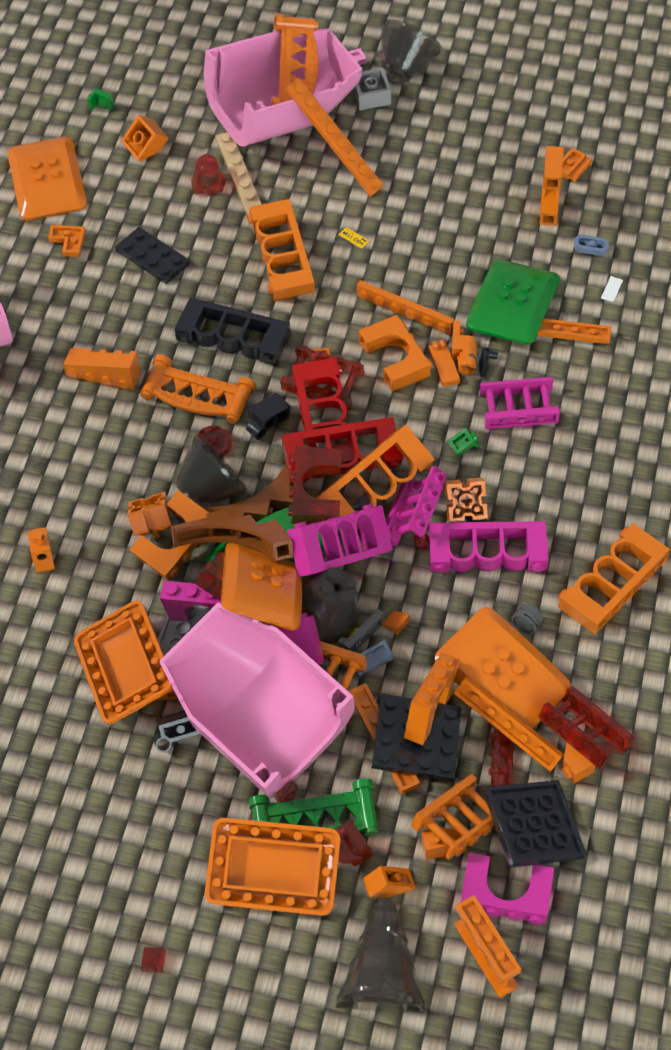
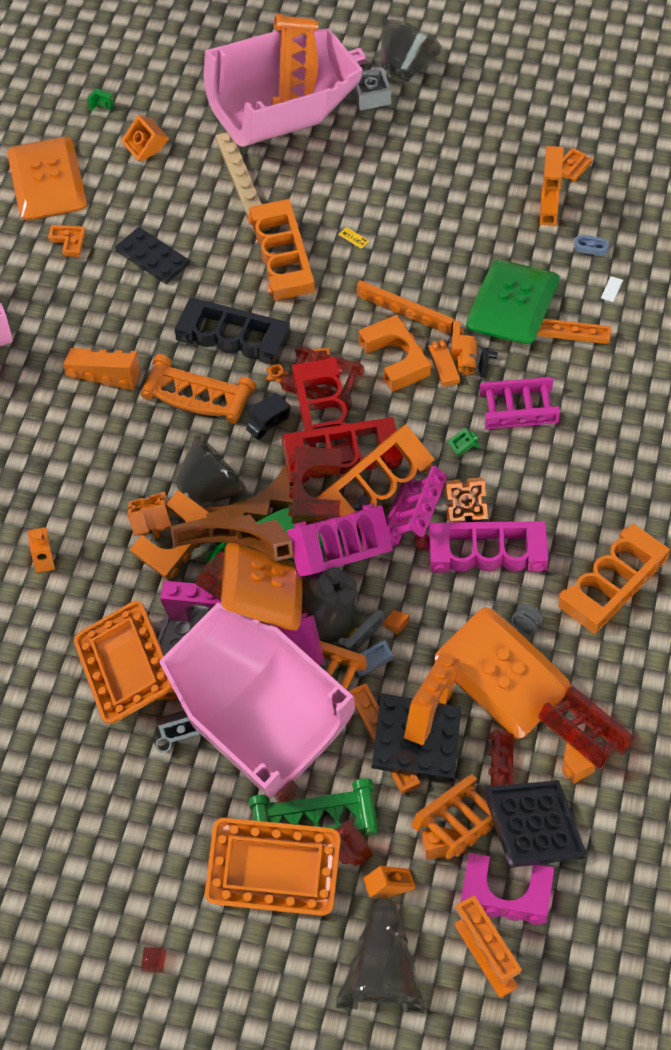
clear red piece [191,153,226,195] -> none
clear red tile [195,425,232,459] -> none
orange plate [285,78,384,197] -> none
orange plate [454,676,564,772] -> none
none -> orange plate [266,364,289,384]

